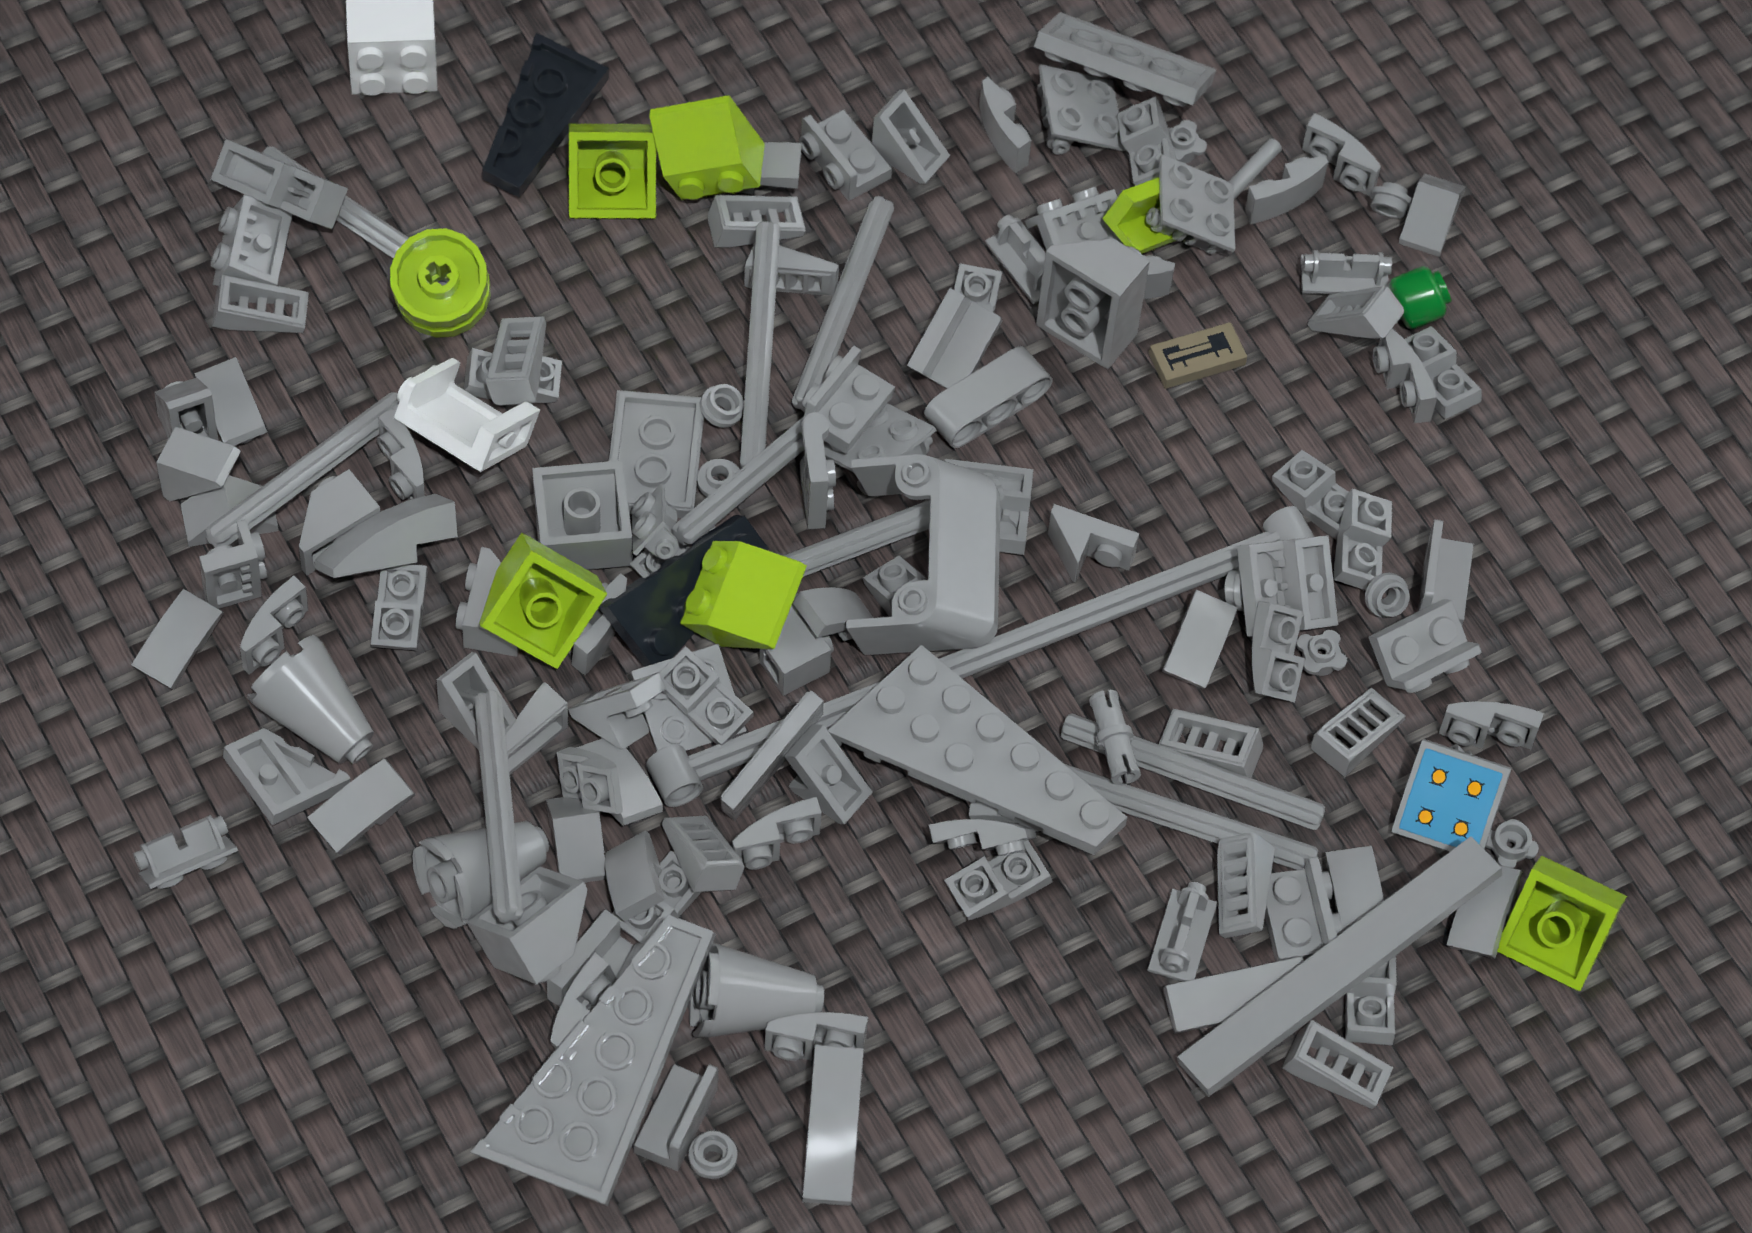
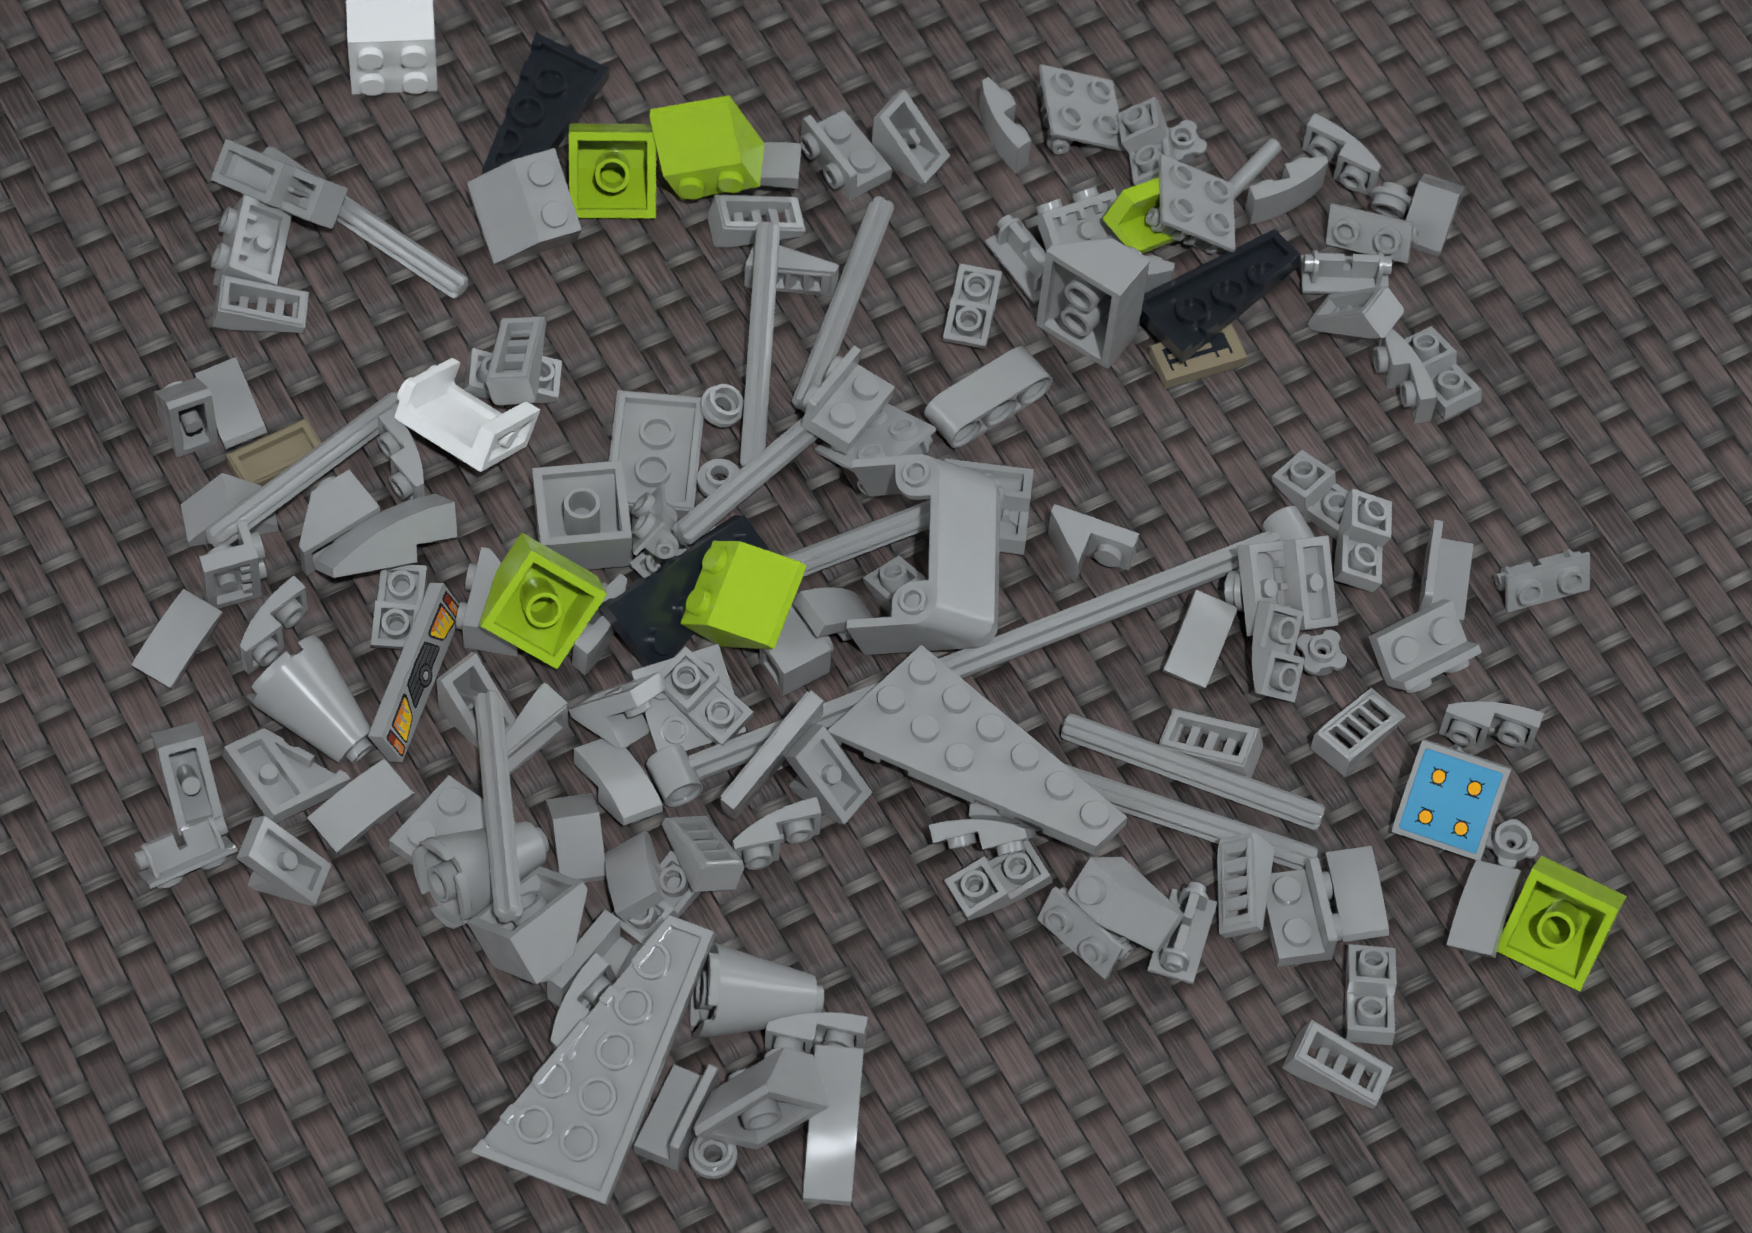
light grey slope [156,426,241,502] -> none
lime wheel [390,228,491,338] -> none
light grey slope [557,747,623,814] -> none
light grey plate [800,412,836,529] -> none
light grey panel [907,288,1002,388] -> none
light grey plate [1034,12,1217,106] -> none
light grey pin [1089,690,1141,785] -> none
light grey tile [1163,956,1303,1034] -> none
light grey tile [1177,836,1502,1097] -> none
light grey plate [1365,573,1410,618] -> none
green head [1389,266,1452,330] -> none
none -> light grey slope [151,722,225,836]
none -> dark tan tile [226,419,321,486]
none -> light grey slope [237,816,332,906]
none -> light grey tile [368,583,459,762]
none -> light grey wing [389,775,516,865]
none -> light grey slope [466,148,582,266]
none -> light grey slope [694,1047,829,1150]
none -> light grey hinge [1037,886,1134,980]
none -> light grey slope [1067,857,1185,952]
none -> black wing [1140,229,1300,364]
none -> light grey hinge [1326,203,1420,263]
none -> light grey hinge [1494,549,1590,613]

